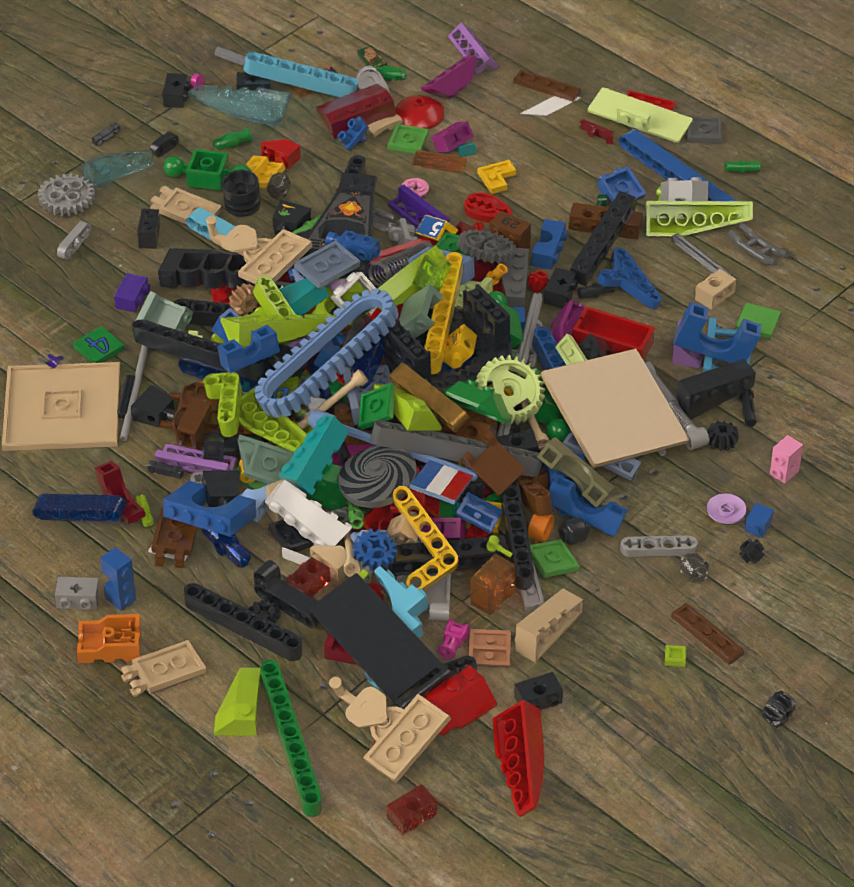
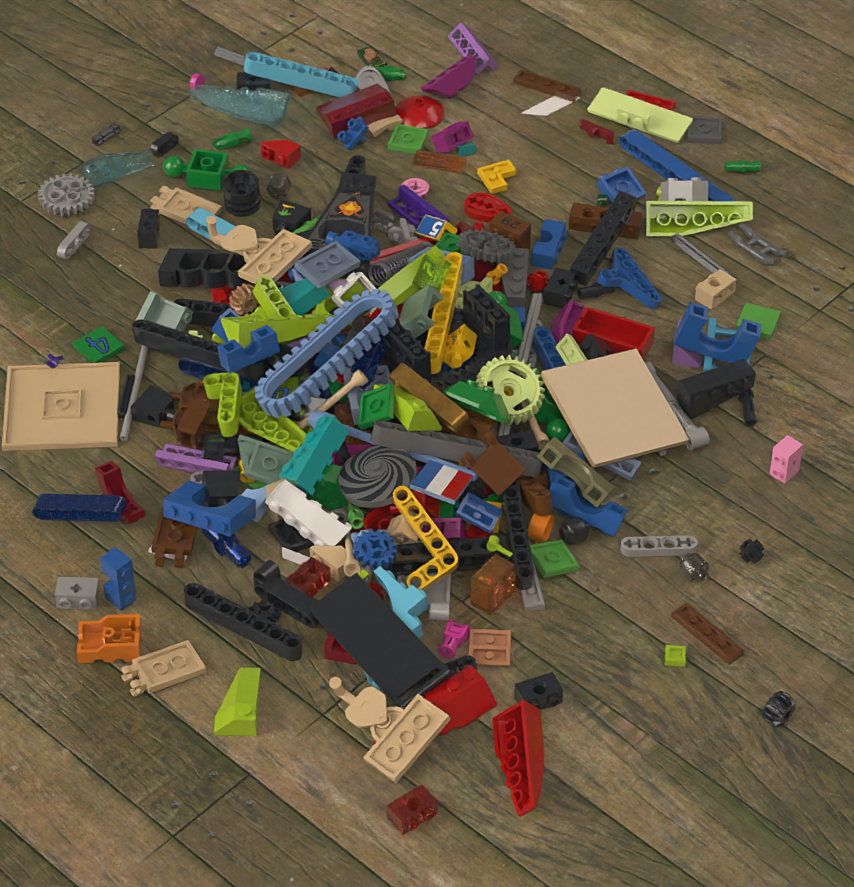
dark purple brick [114,273,150,312] -> none
lime axle [135,494,154,527] -> none
black axle [146,460,184,479] -> none
black brick [163,73,190,108] -> none
yellow slope [246,156,286,189] -> none
green beam [260,659,322,817] -> none
tan wedge [515,589,583,663] -> none
black gear [707,420,739,451] -> none
lavender dish [707,494,746,524] -> none
blue brick [745,503,774,538] -> none

